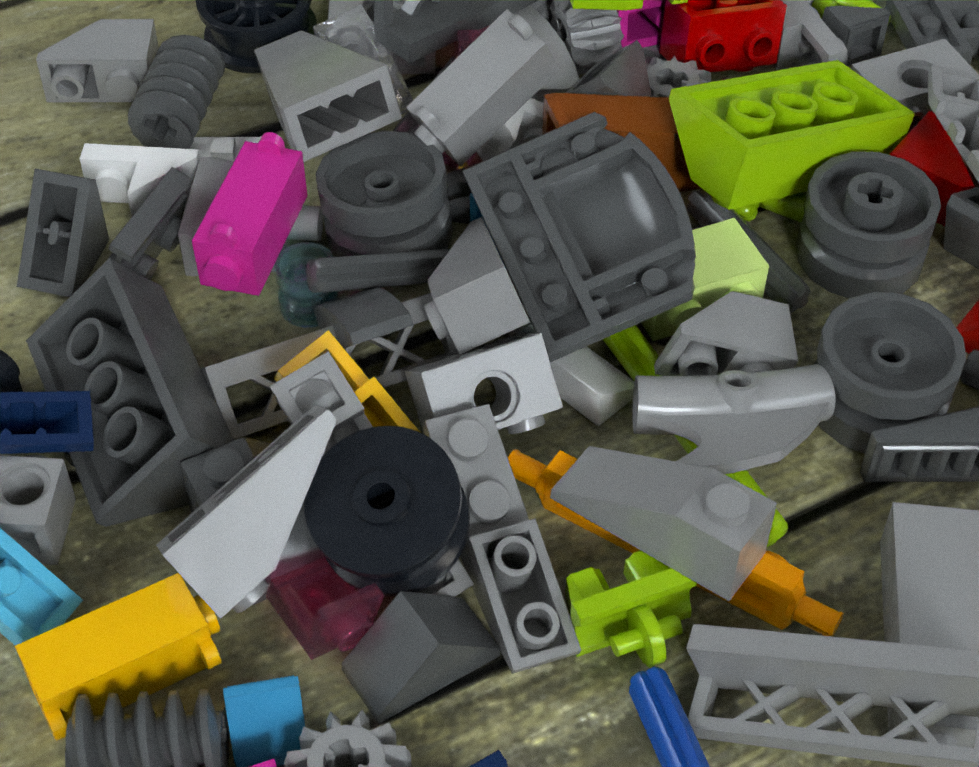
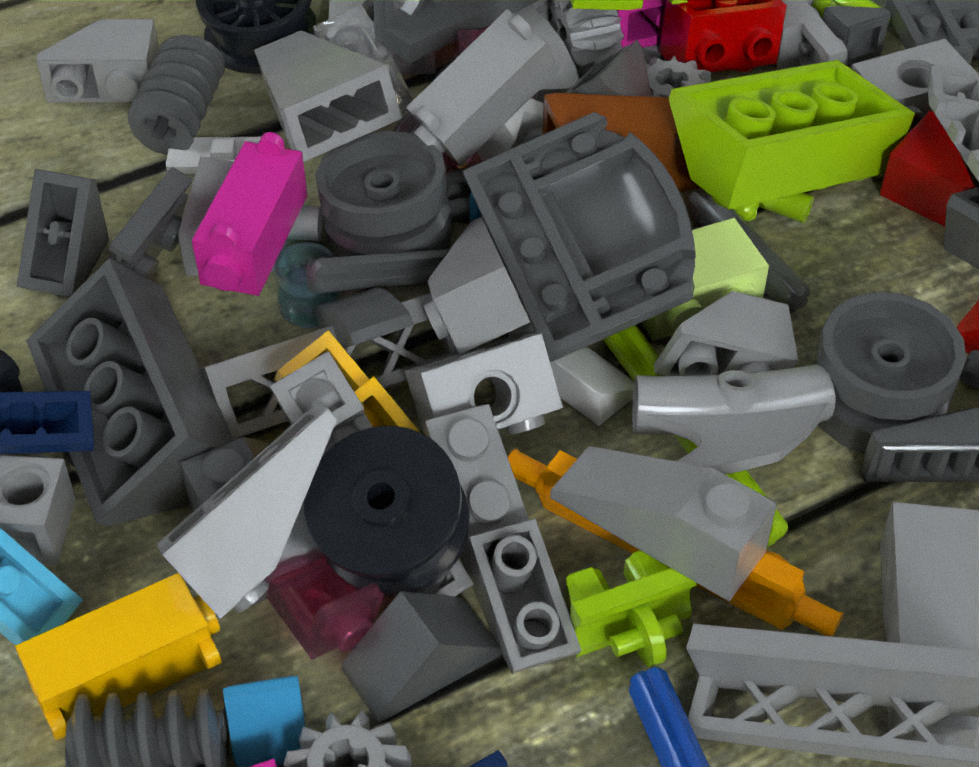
white slope [79,143,200,216] -> none
dark grey wheel [796,152,941,298] -> none

